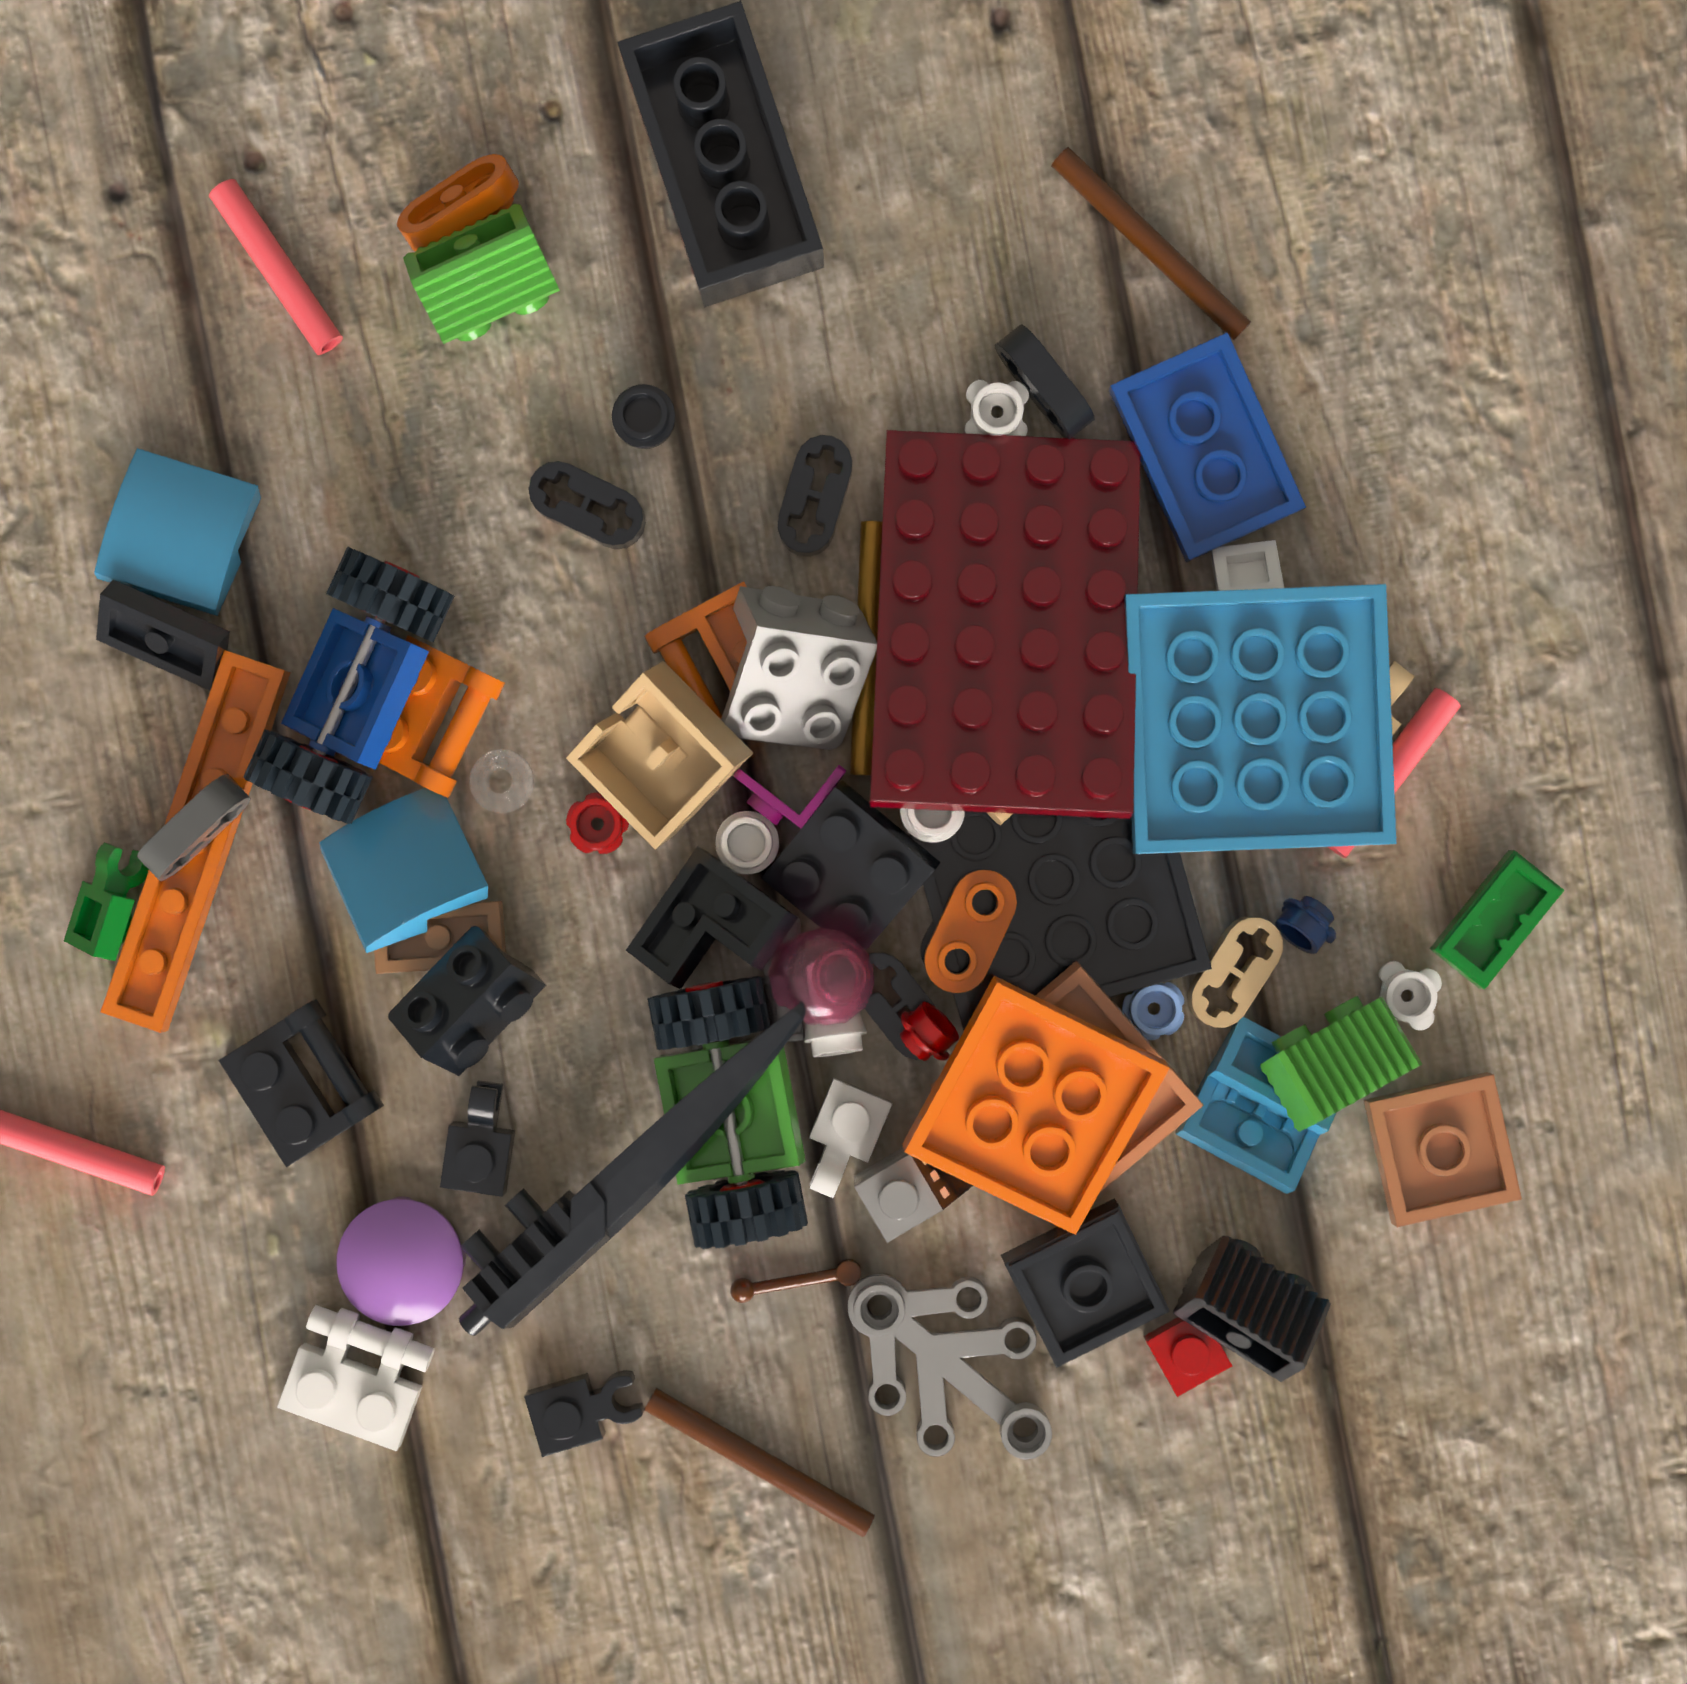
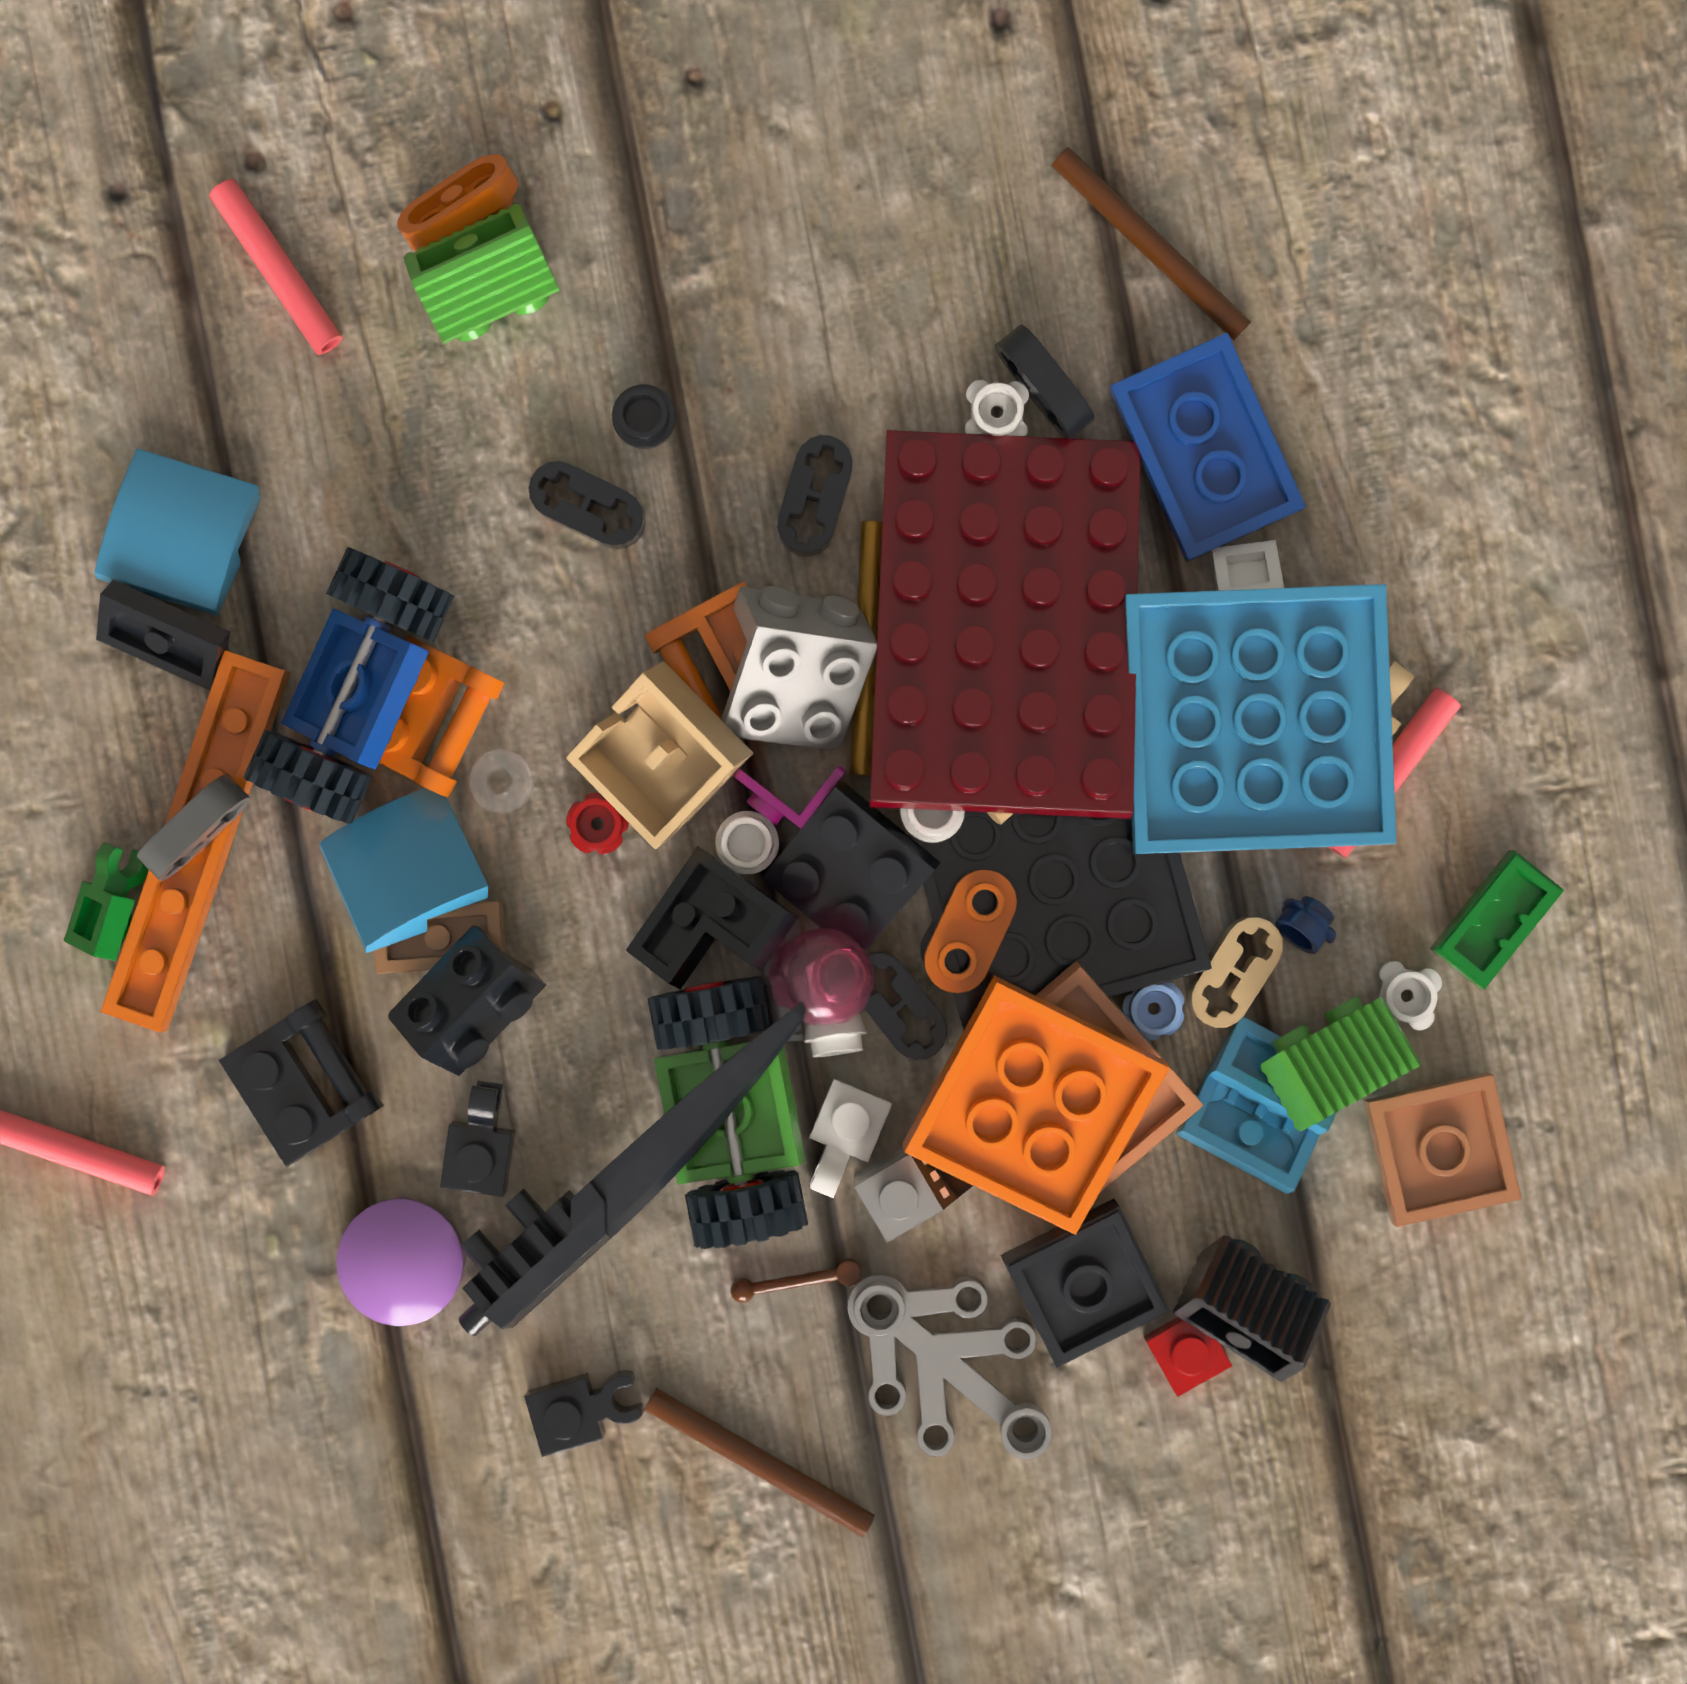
white plate [277,1305,435,1451] -> none
black brick [617,1,824,308] -> none
red plate [900,1002,959,1061] -> none

